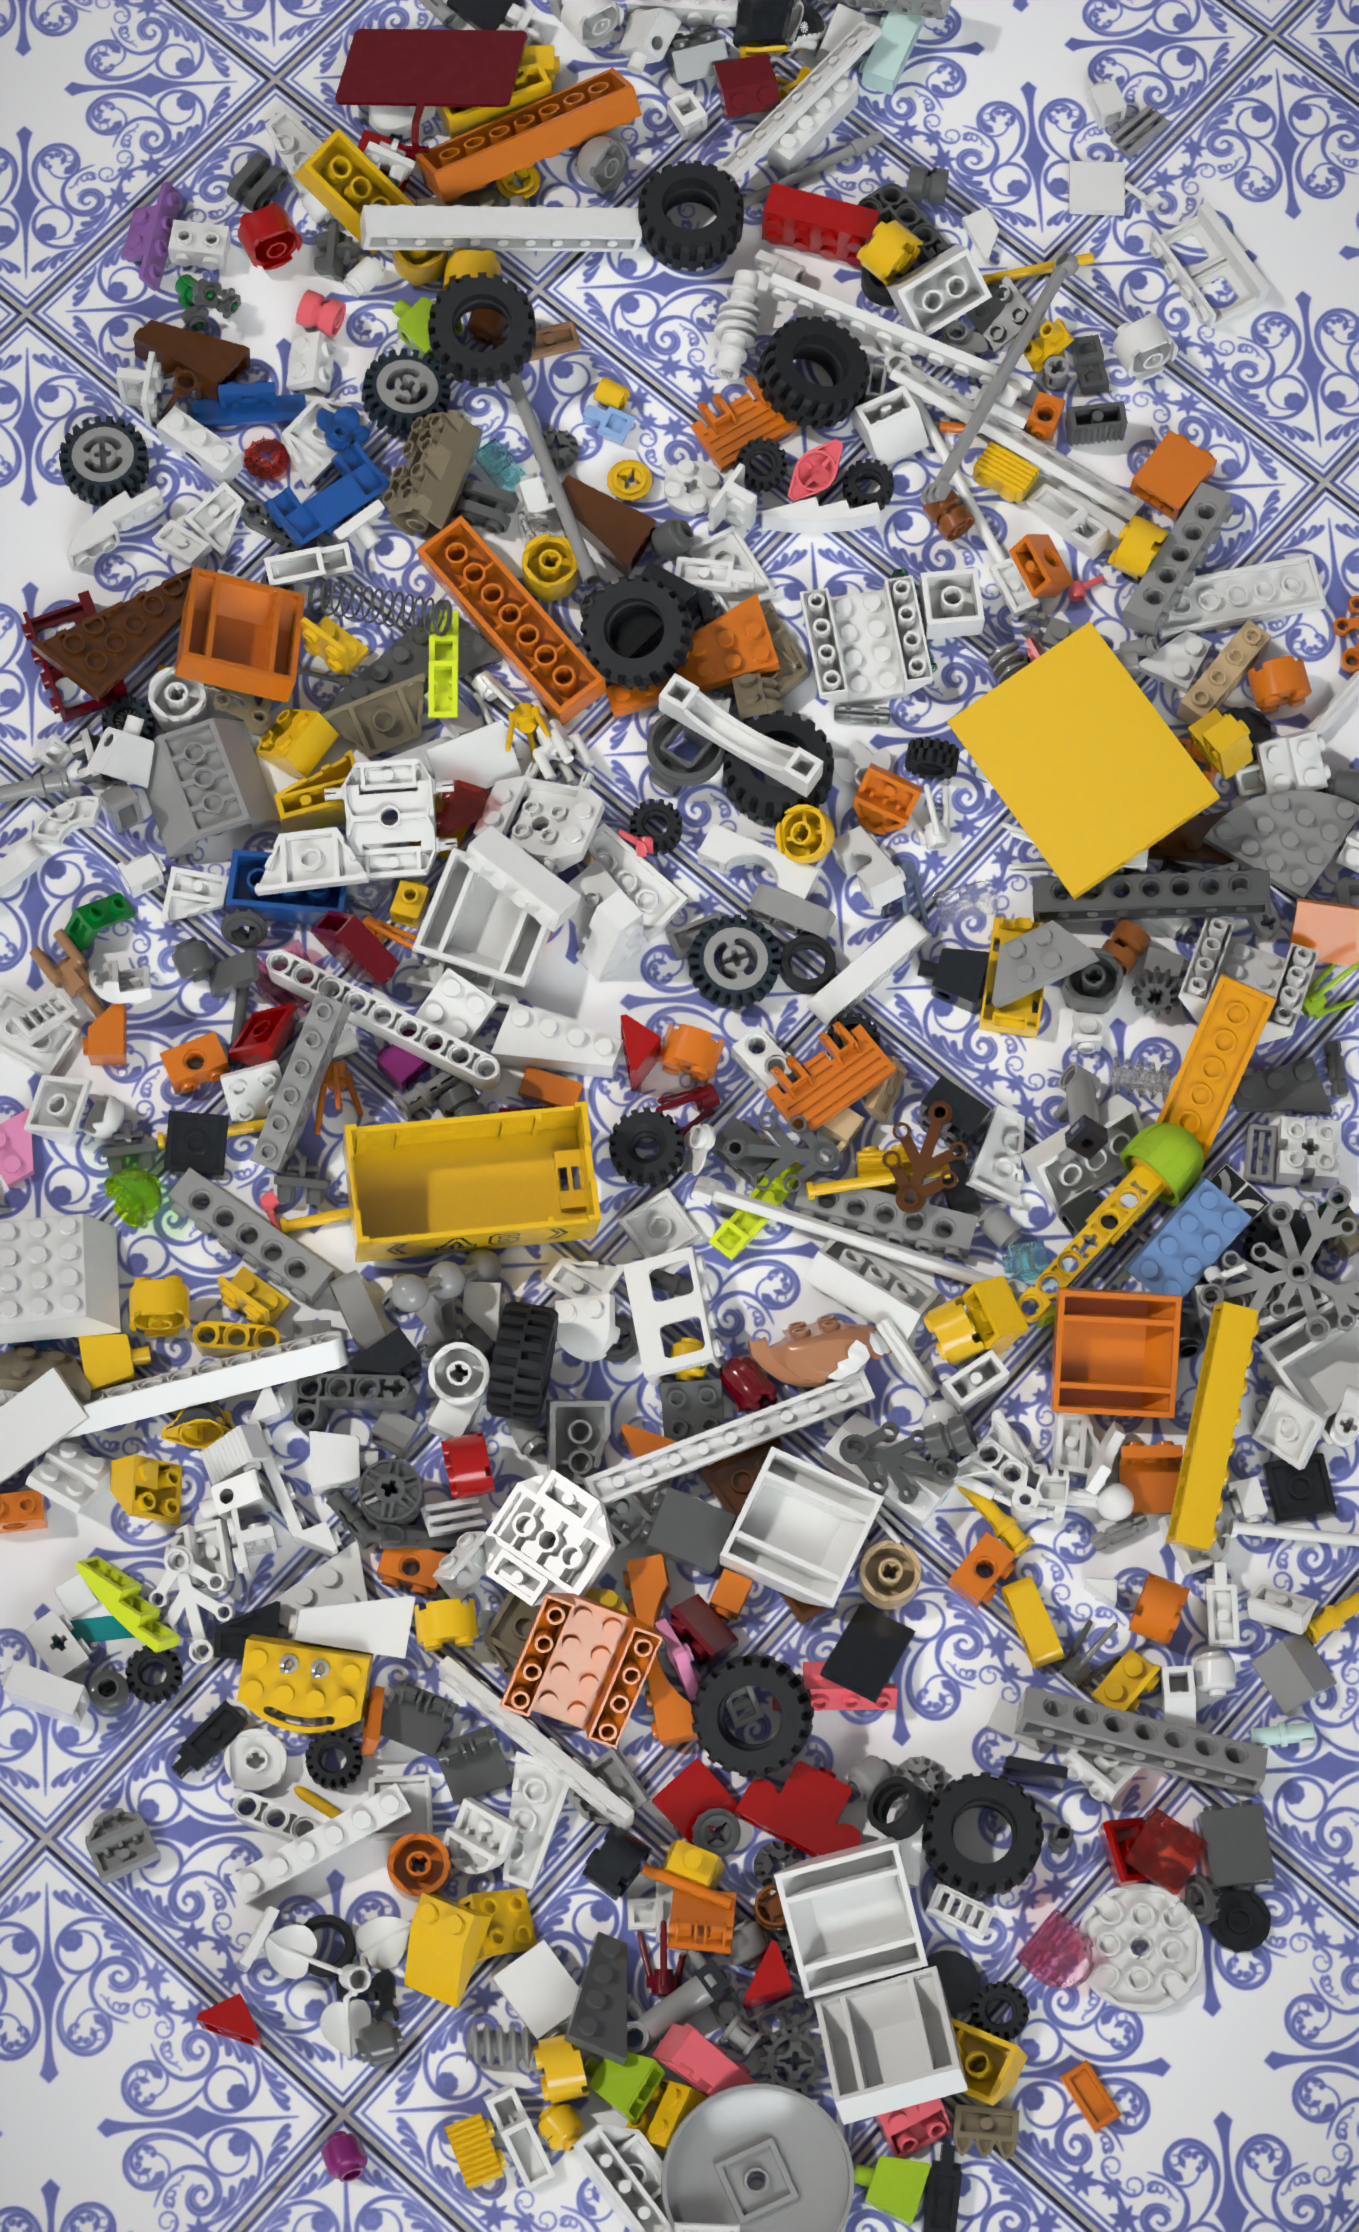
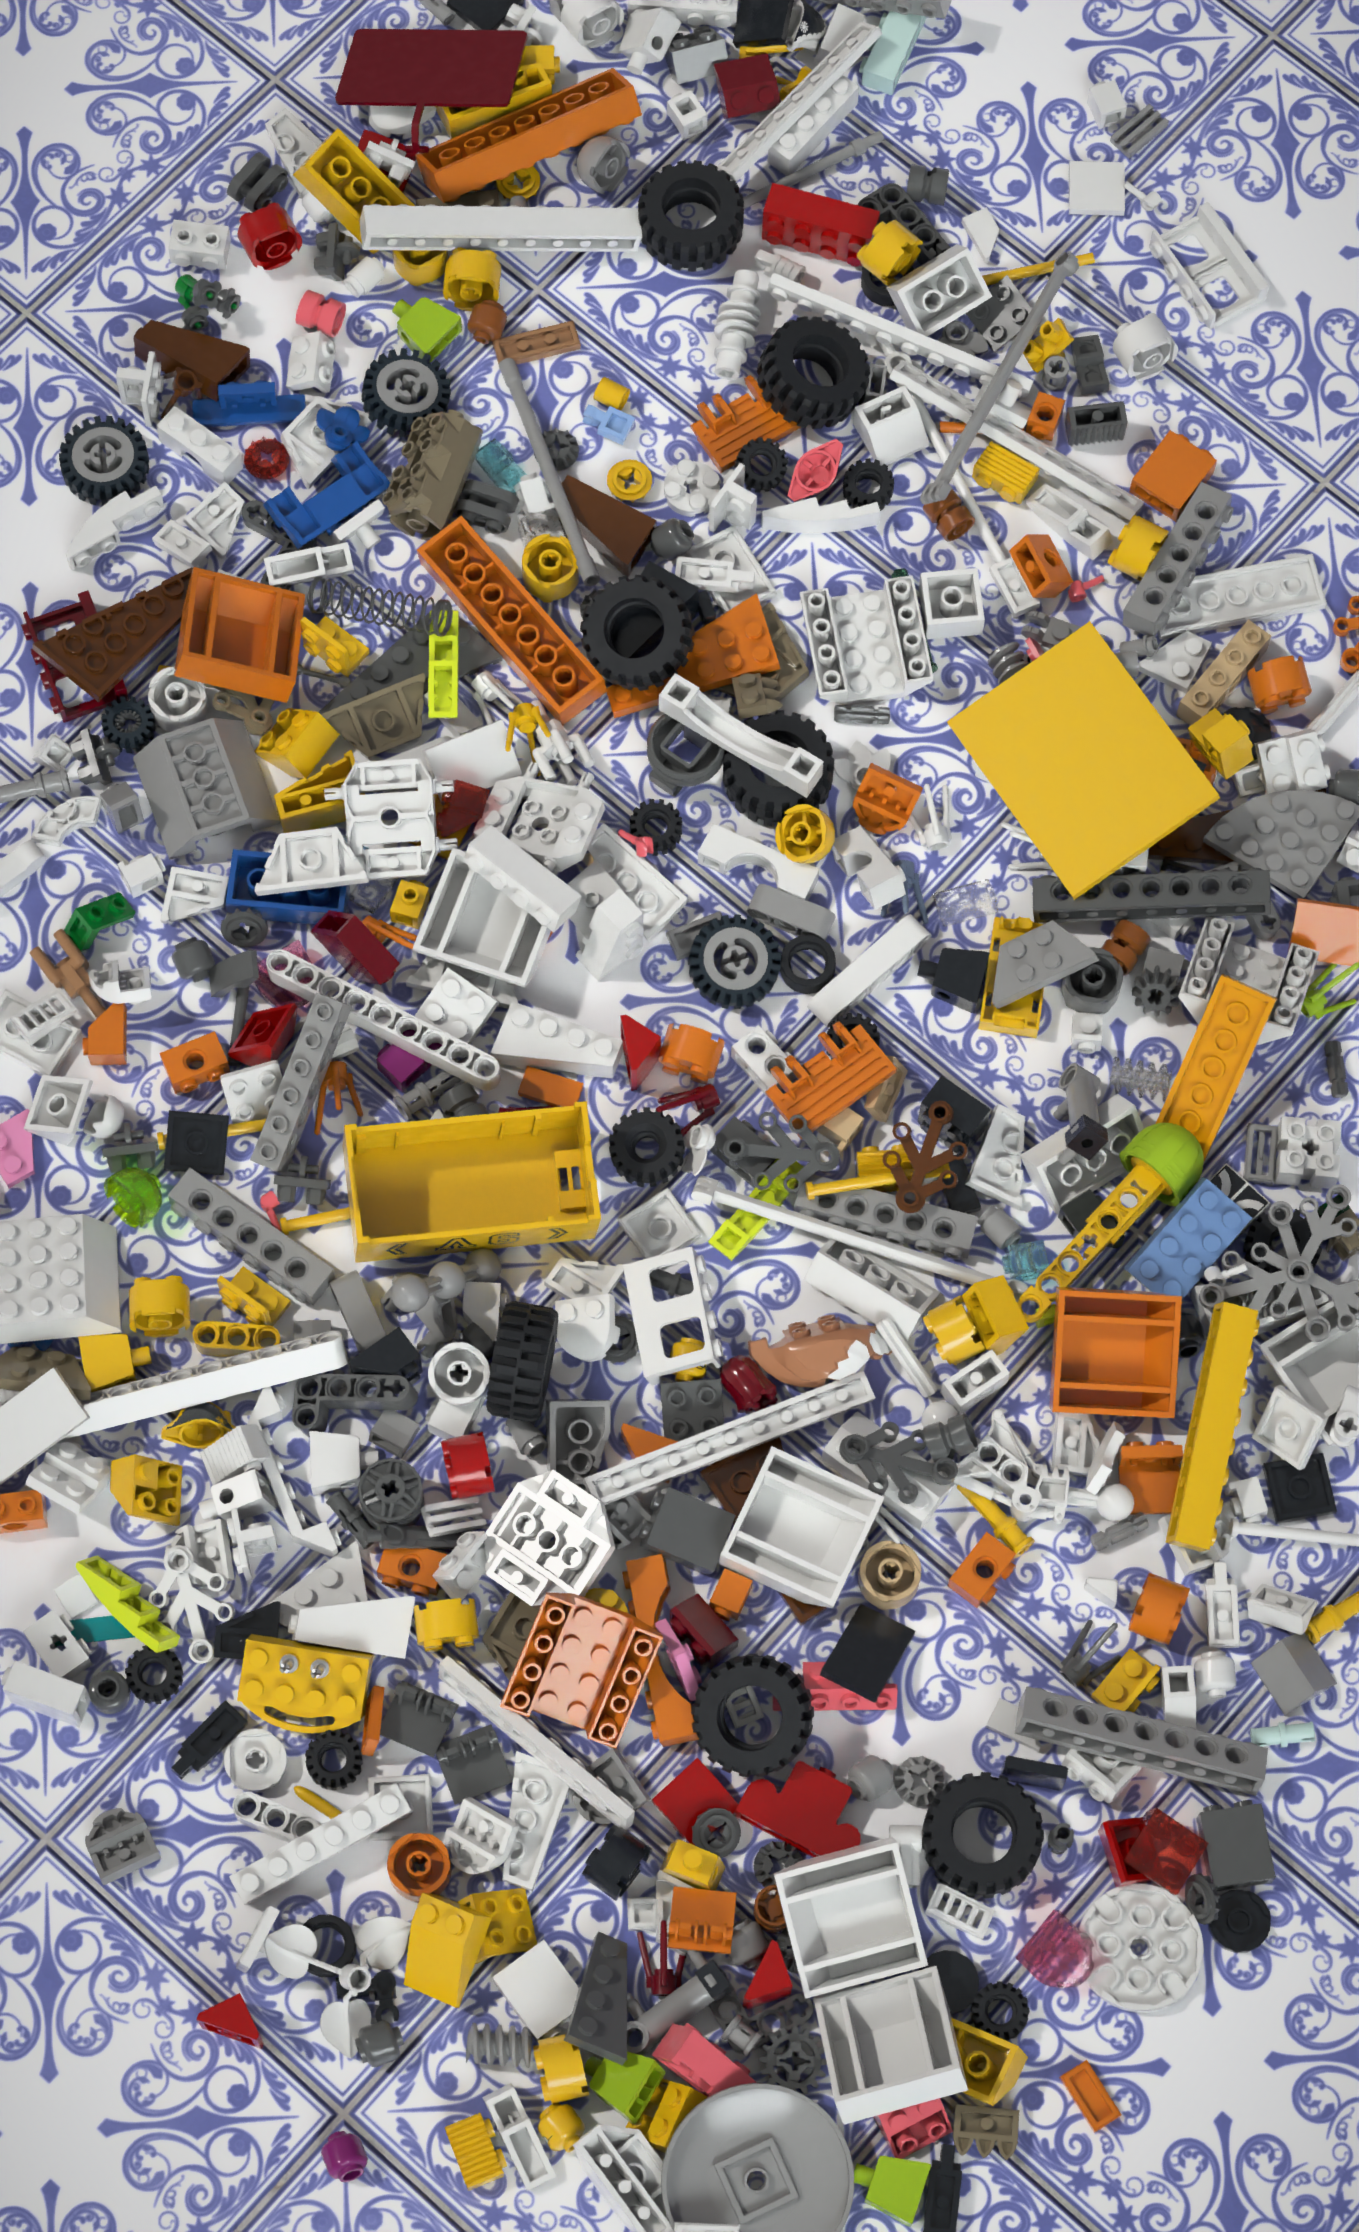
white torso [87,715,155,788] -> none
medium lavender bracket [122,182,182,291] -> none
black tyre [428,272,536,387] -> none
orange bar [641,1863,734,1910] -> none
black tyre [867,1776,929,1840] -> none
black tyre [905,737,960,781] -> none
yellow beam [1001,1576,1064,1669] -> none
dark grey wing [1232,1057,1332,1114] -> none

